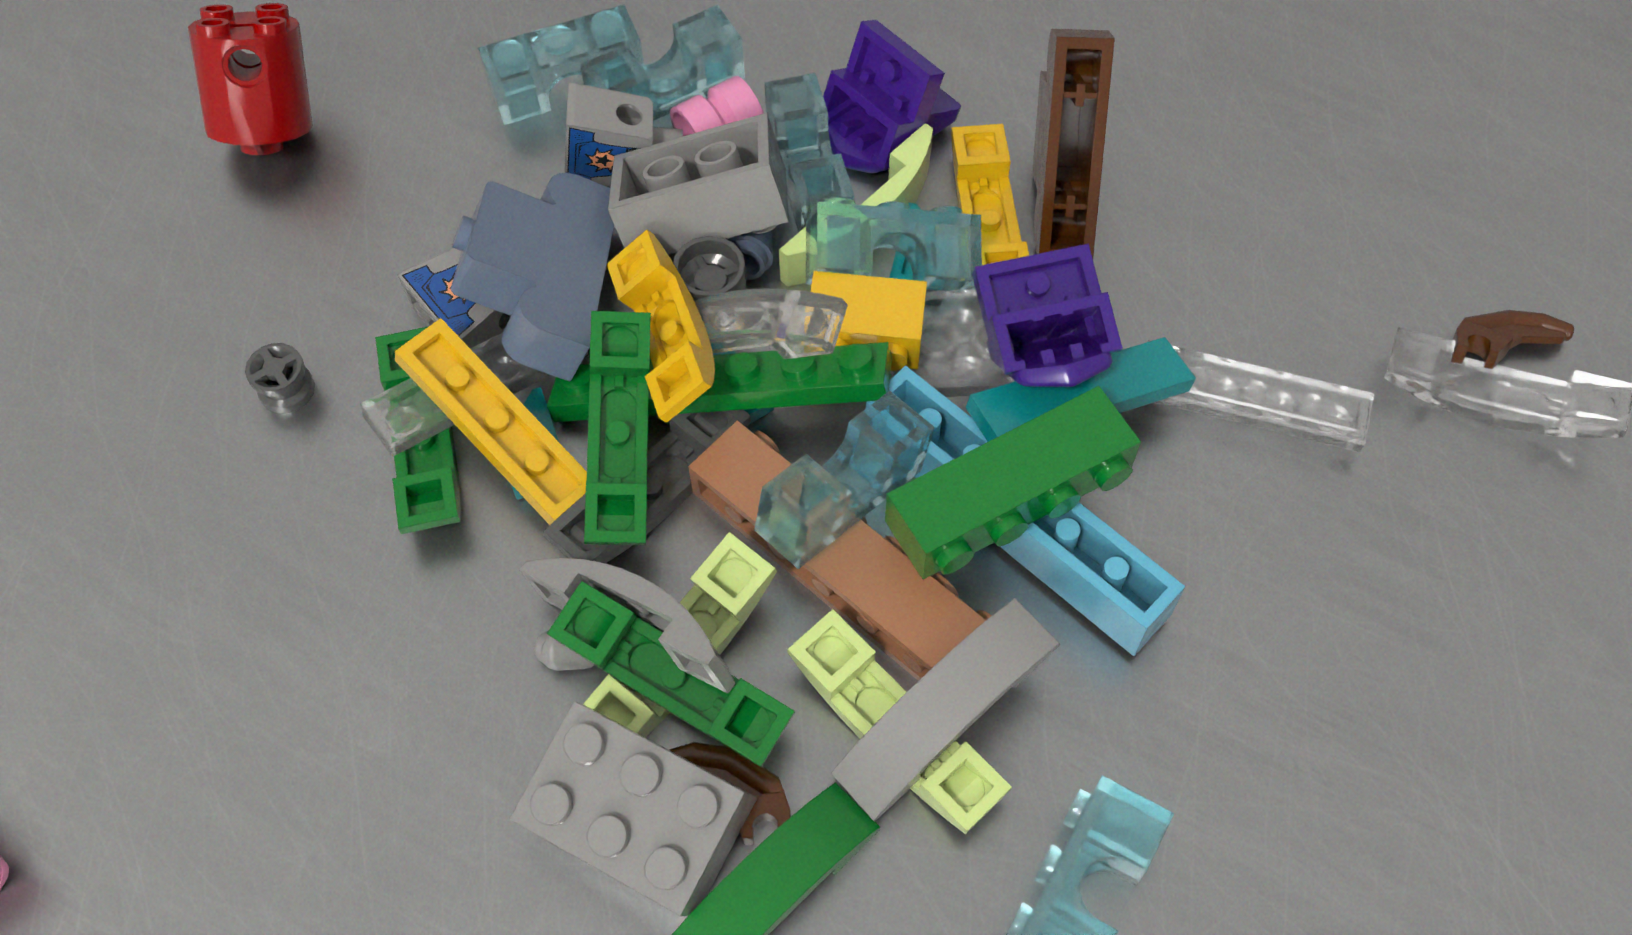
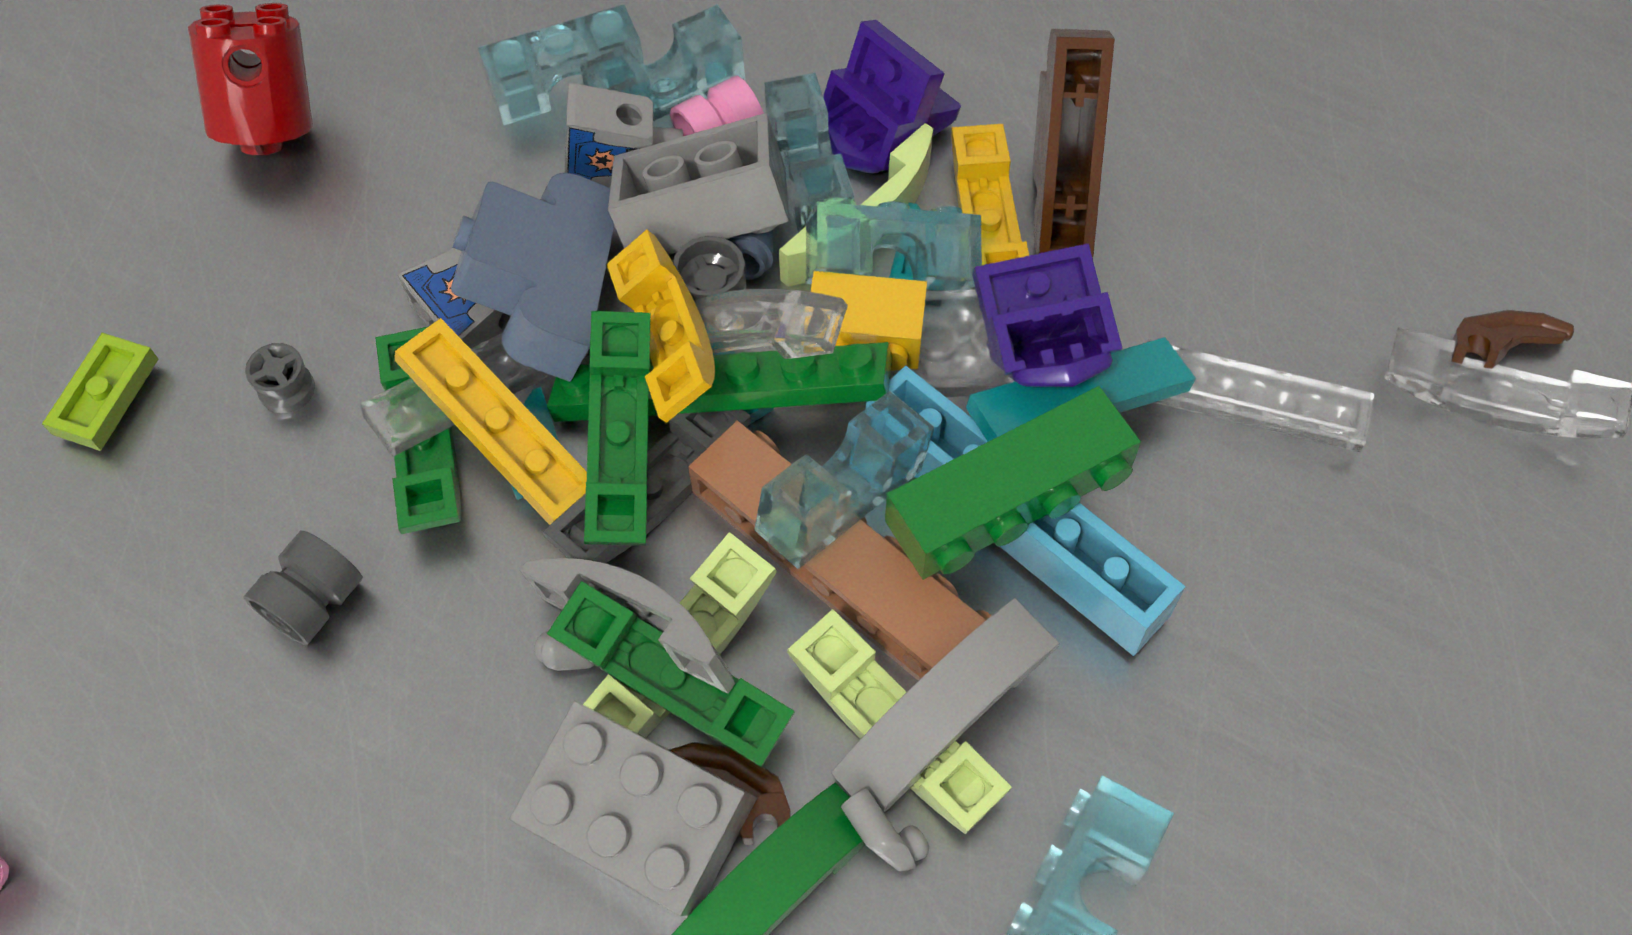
none -> lime plate [42,332,159,451]
none -> dark grey wheel [244,530,363,646]
none -> light grey arm [841,789,929,871]

